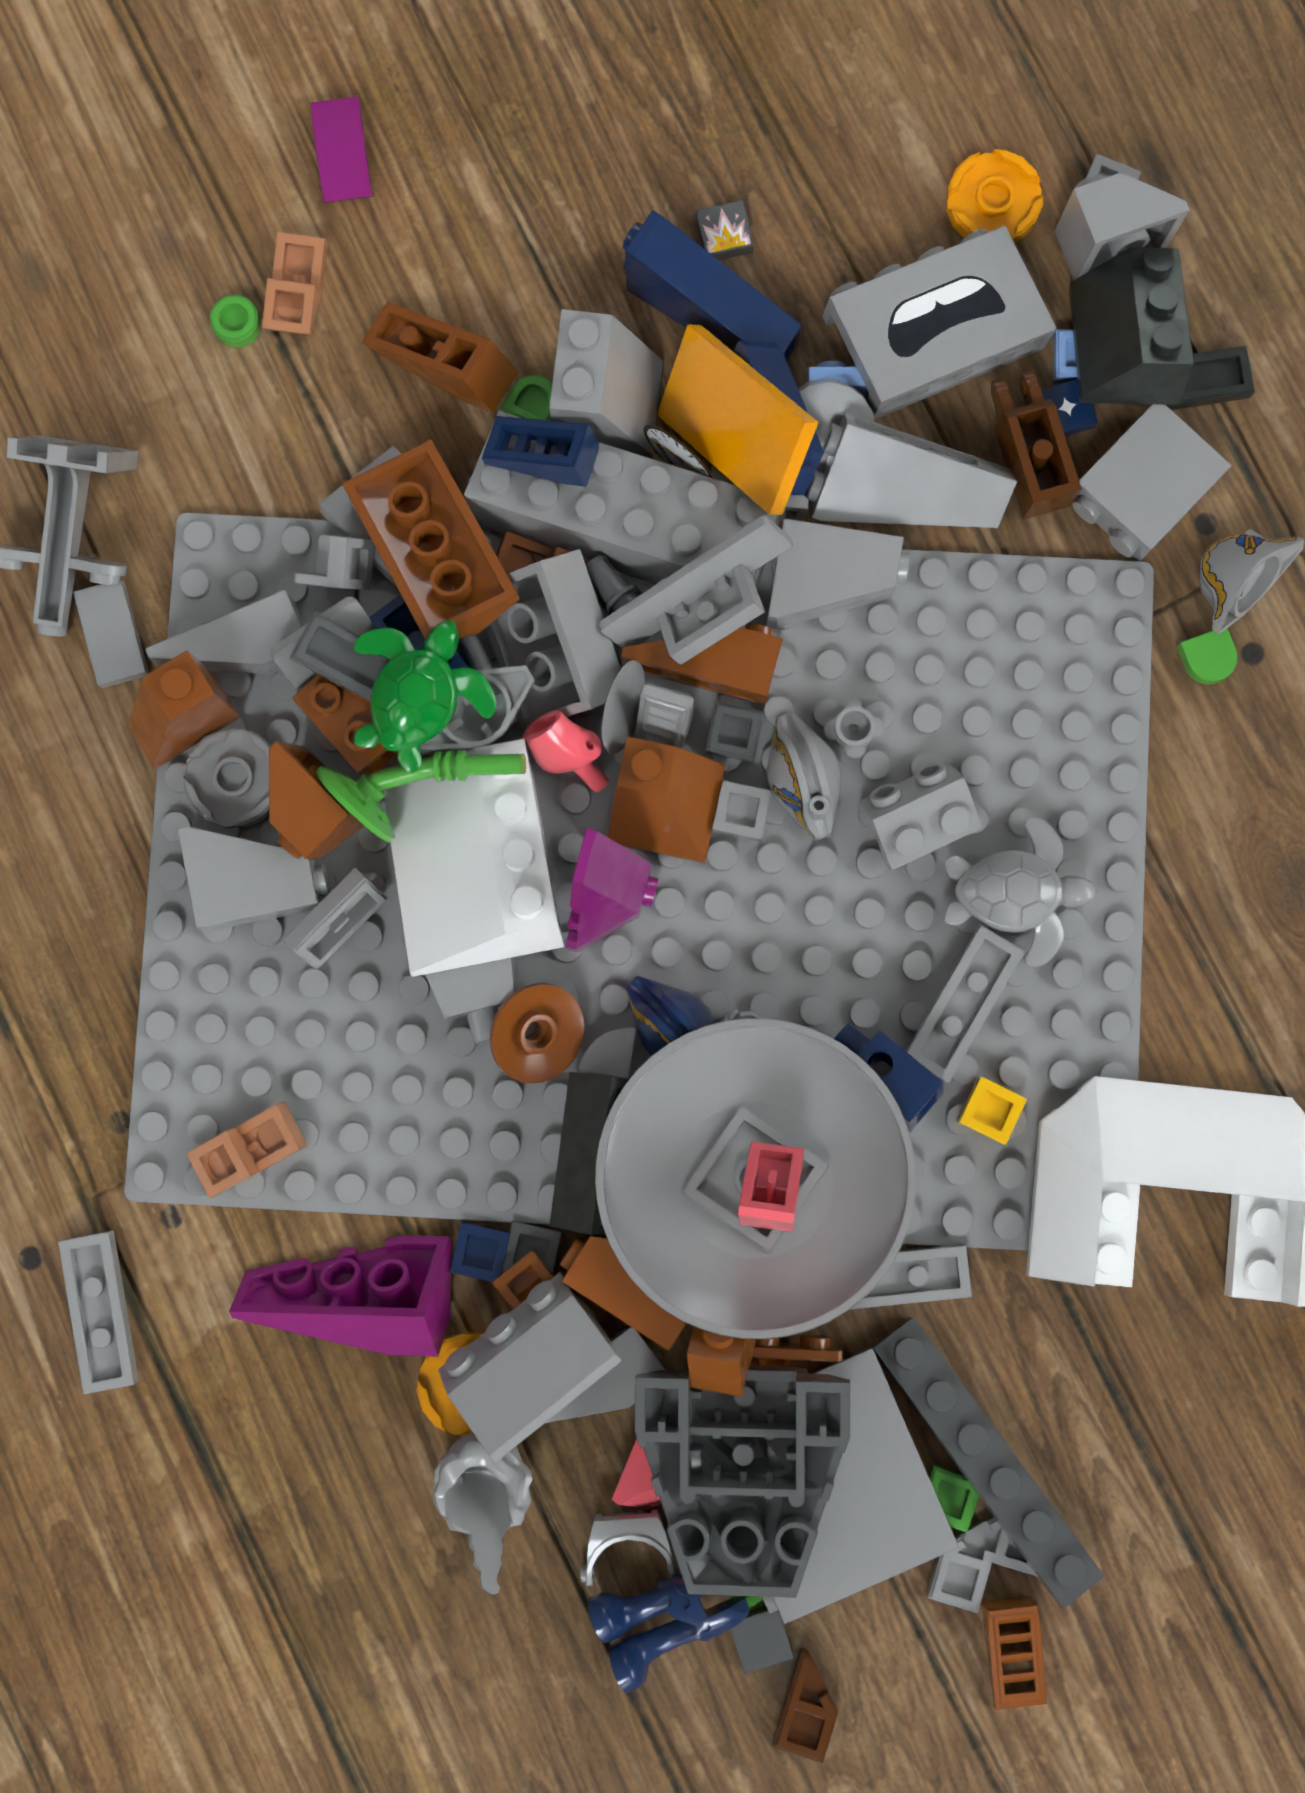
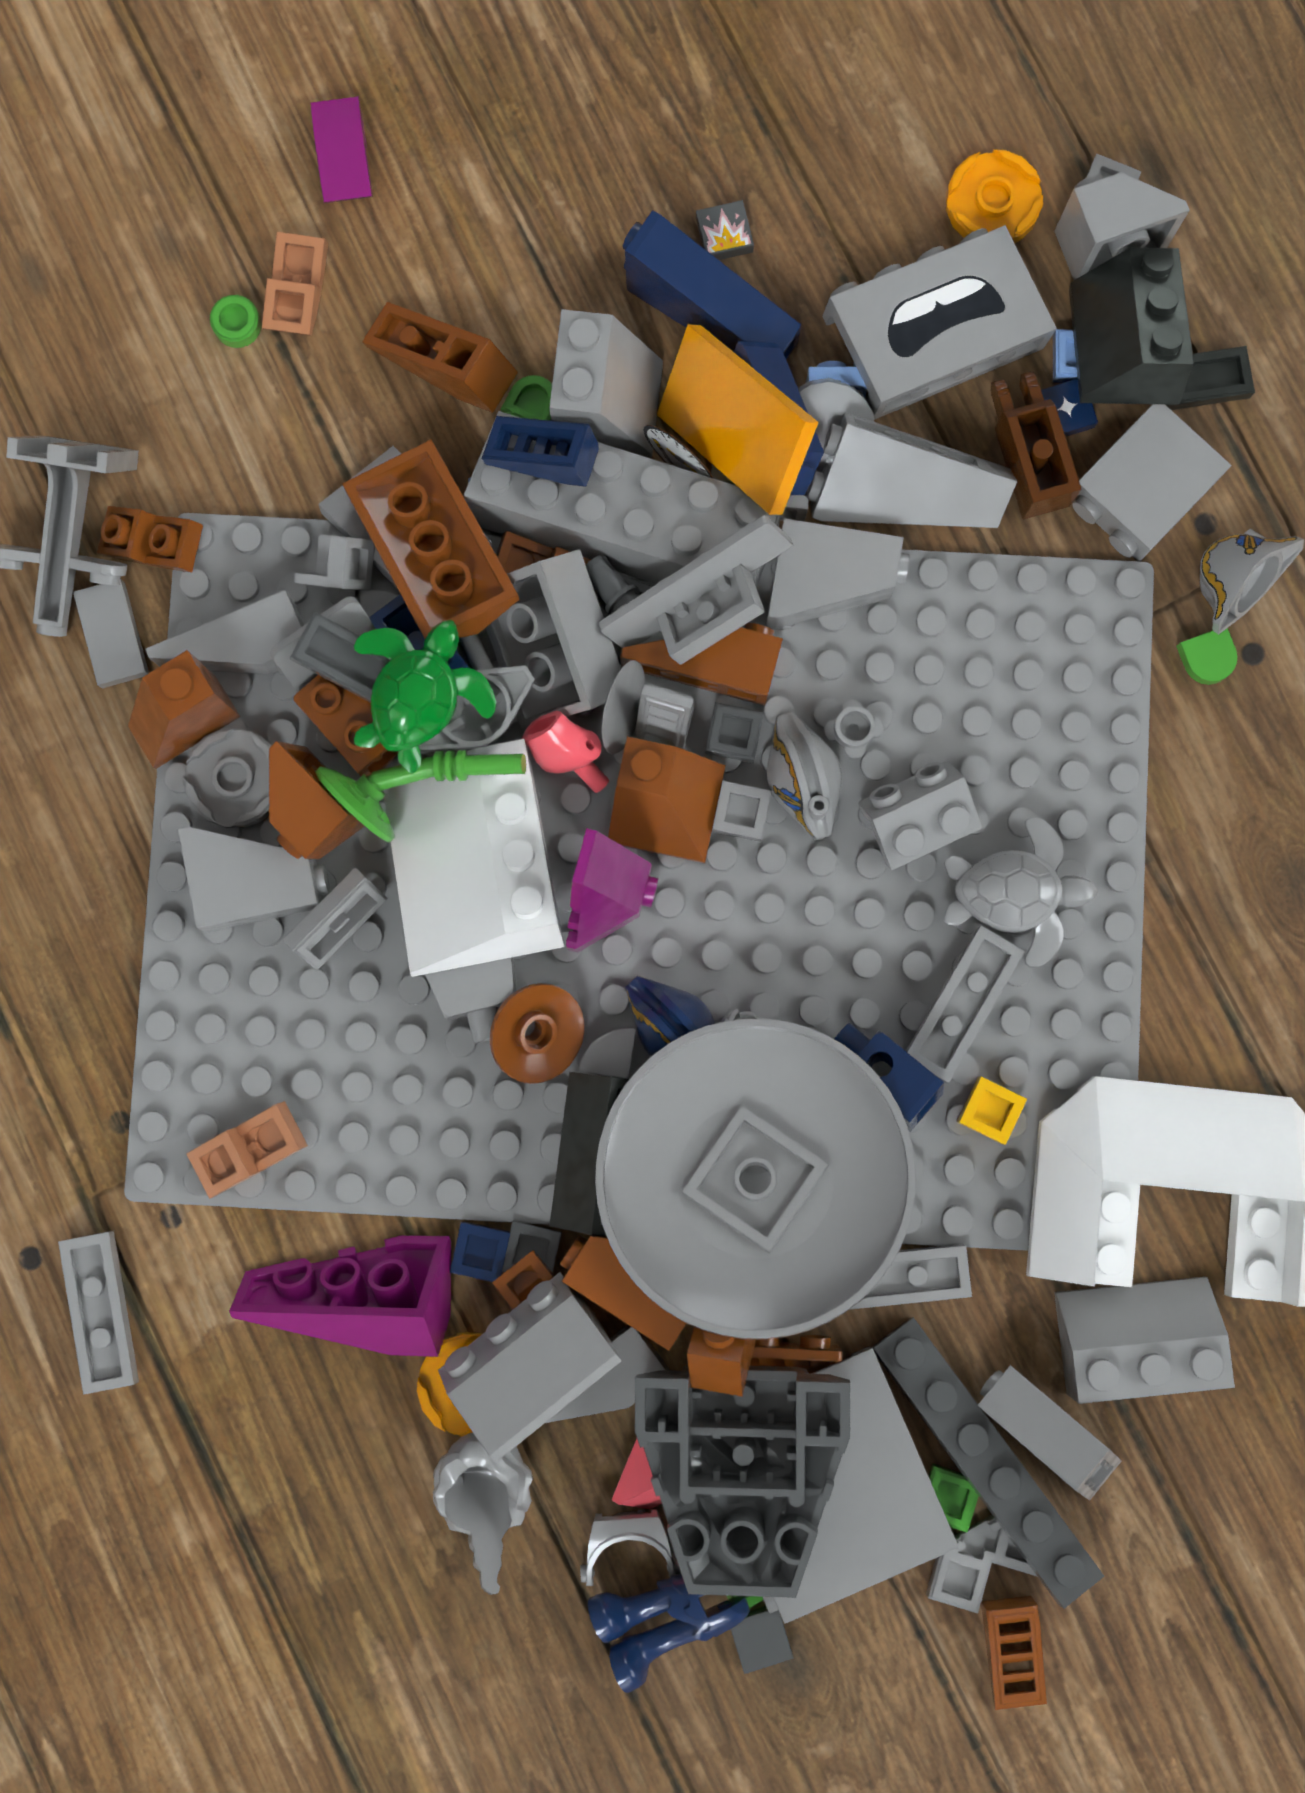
coral slope [738,1141,804,1232] -> none
reddish brown tile [772,1648,838,1763] -> none
none -> dark orange slope [97,506,203,573]
none -> light grey slope [978,1365,1122,1500]
none -> light grey slope [1054,1276,1235,1404]

